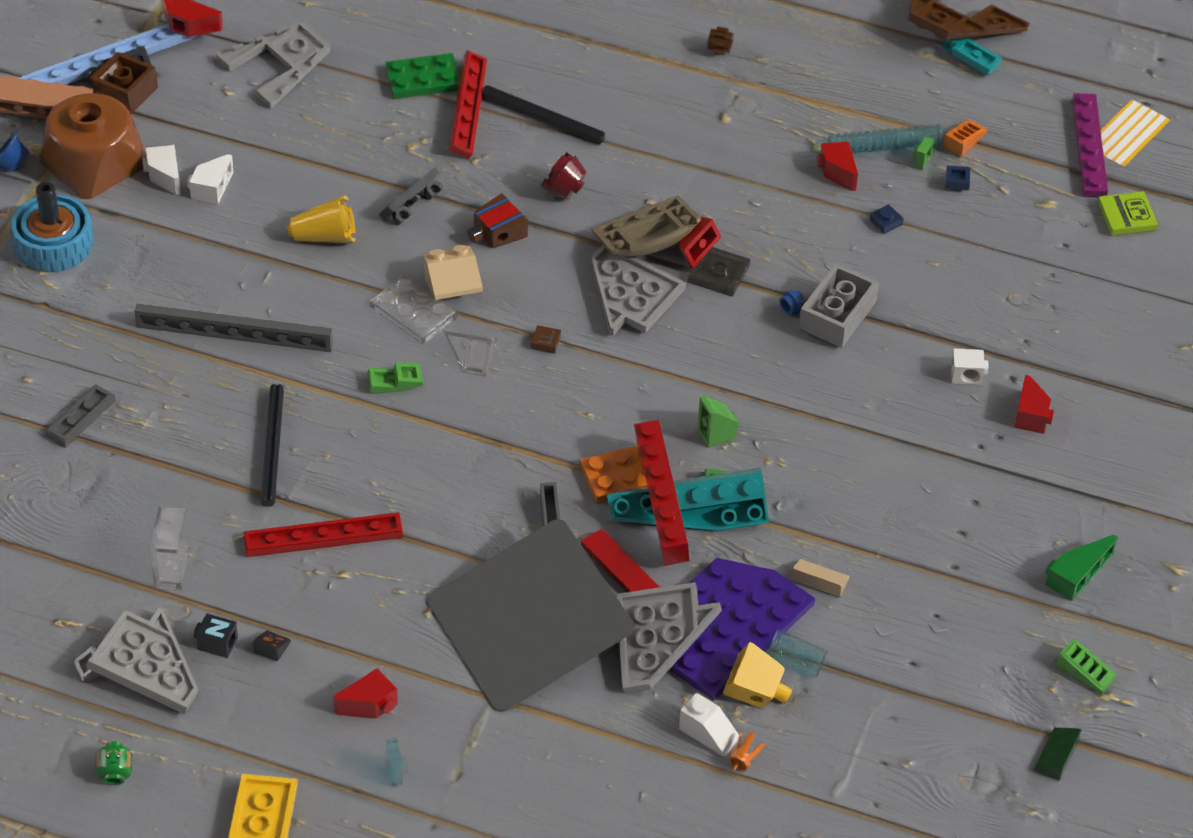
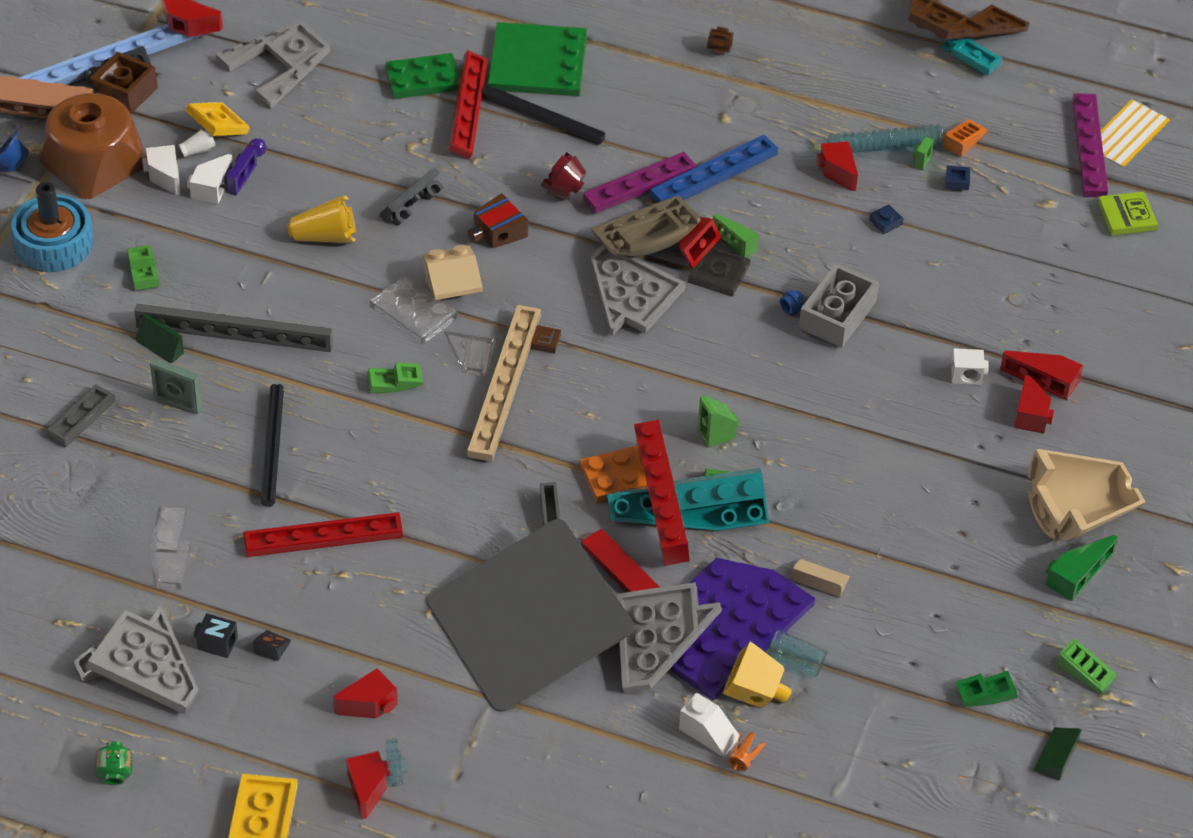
none -> bright green slope [127,245,160,290]
none -> dark green slope [136,313,184,363]
none -> sand green tile [150,358,202,414]
none -> white cone [179,129,216,158]
none -> yellow tile [185,102,250,136]
none -> dark purple plate [225,138,267,196]
none -> red slope [346,751,390,819]
none -> tan plate [467,305,541,462]
none -> green plate [488,22,587,97]
none -> magenta plate [583,152,697,214]
none -> blue plate [650,135,778,203]
none -> bright green slope [713,213,759,259]
none -> green slope [956,671,1018,706]
none -> red slope [1000,350,1083,400]
none -> tan cone [1028,449,1145,541]

